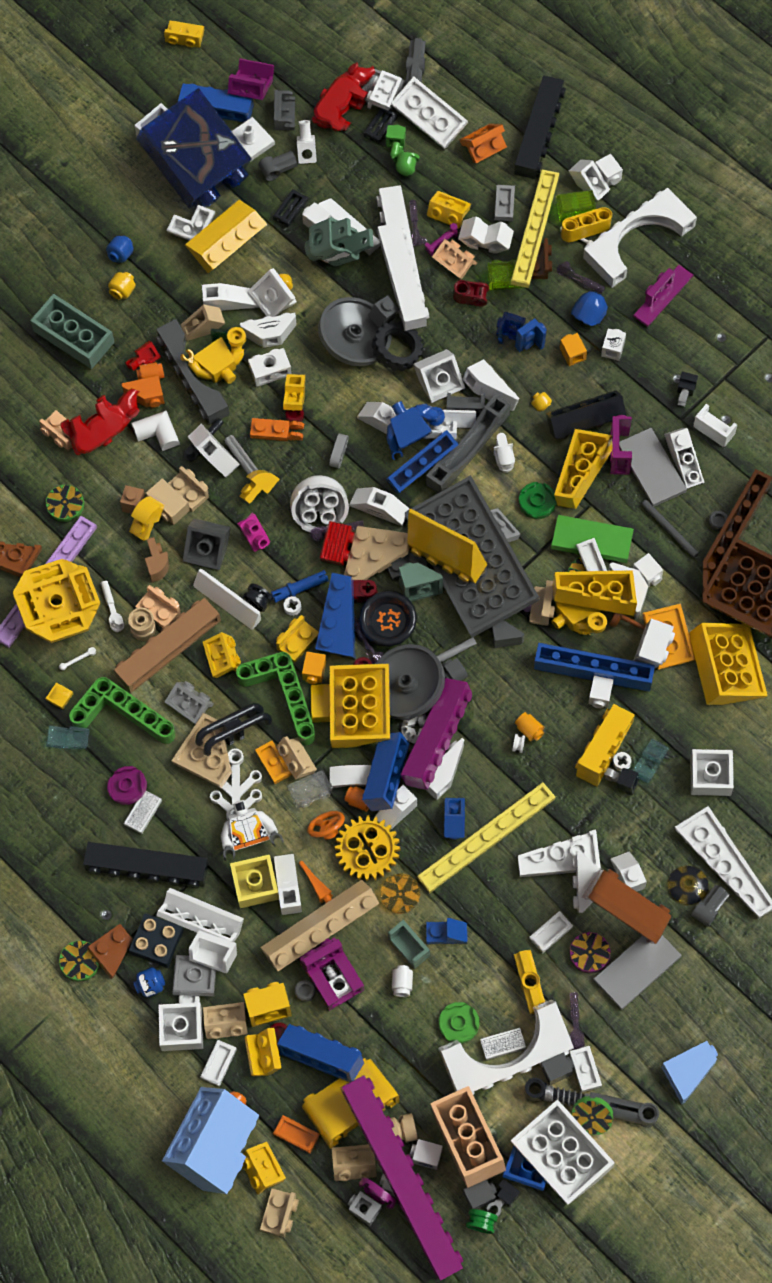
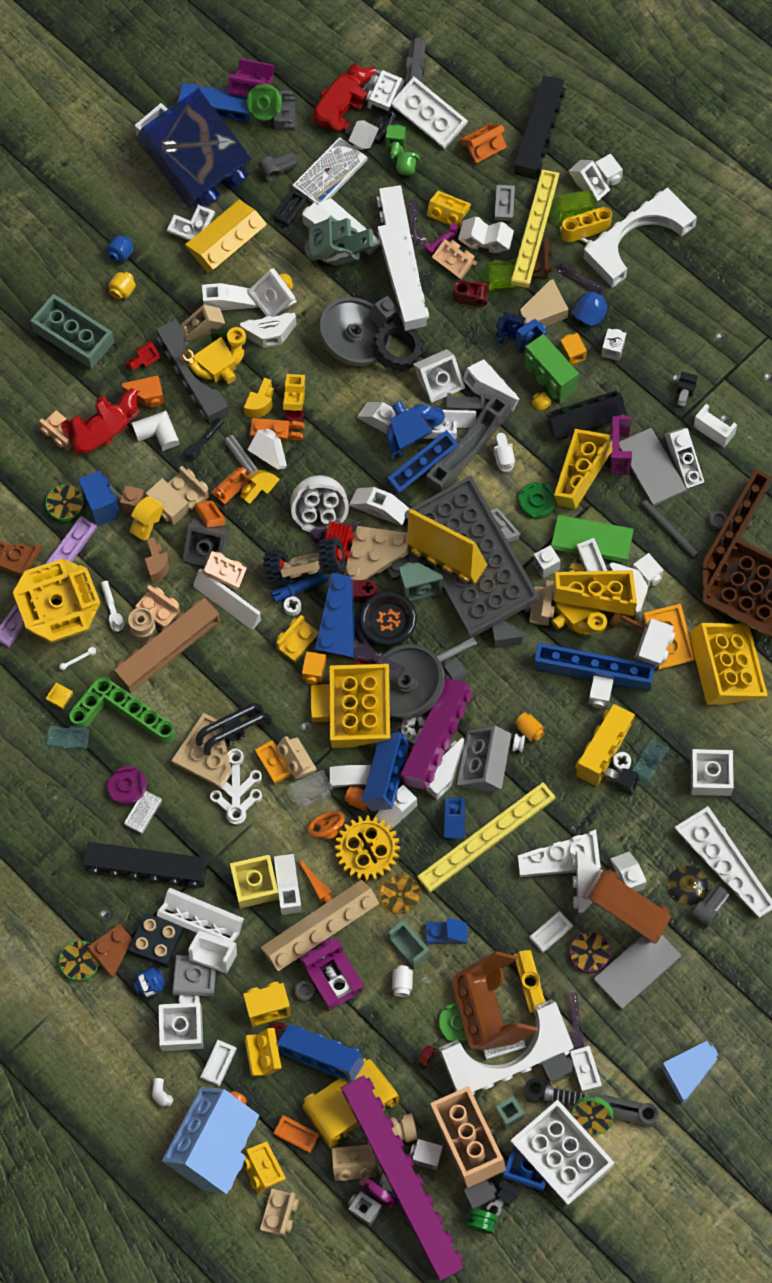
orange brick [136,362,165,380] -> none
yellow bracket [164,21,205,48] -> none
light grey bracket [165,681,214,724] -> none
white slope [188,424,240,478] -> none
yellow bracket [203,632,241,678] -> none
tan bracket [203,1002,248,1039] -> none
torso [221,800,284,861] -> none
white tile [225,117,275,164] -> none
bright green beam [236,652,315,745] -> none
dark pink hips [237,513,270,552] -> none
black wheel [242,583,273,612] -> none
white brick [248,348,292,387] -> none
white bracket [297,120,317,164] -> none
light grey beam [329,433,349,469] -> none
magenta bracket [633,265,693,327] -> none
none -> blue brick [78,471,119,527]
none -> white arm [152,1078,173,1107]
none -> orange tile [195,501,225,528]
none -> light nougat bracket [202,551,247,590]
none -> orange hinge [211,467,250,505]
none -> yellow brick [244,378,274,418]
none -> bright green tile [247,84,282,121]
none -> white slope [248,429,287,470]
none -> black plate [263,537,346,587]
none -> tile [293,137,367,204]
none -> white brick [349,120,379,150]
none -> clear purple piece [354,644,404,674]
none -> dark red tile [418,1045,436,1067]
none -> dark orange windscreen [452,951,538,1050]
none -> light grey slope [457,725,511,792]
none -> sand green brick [495,1096,524,1129]
none -> tan slope [518,279,568,327]
none -> bright green brick [524,334,579,403]
none -> white brick [533,545,560,578]

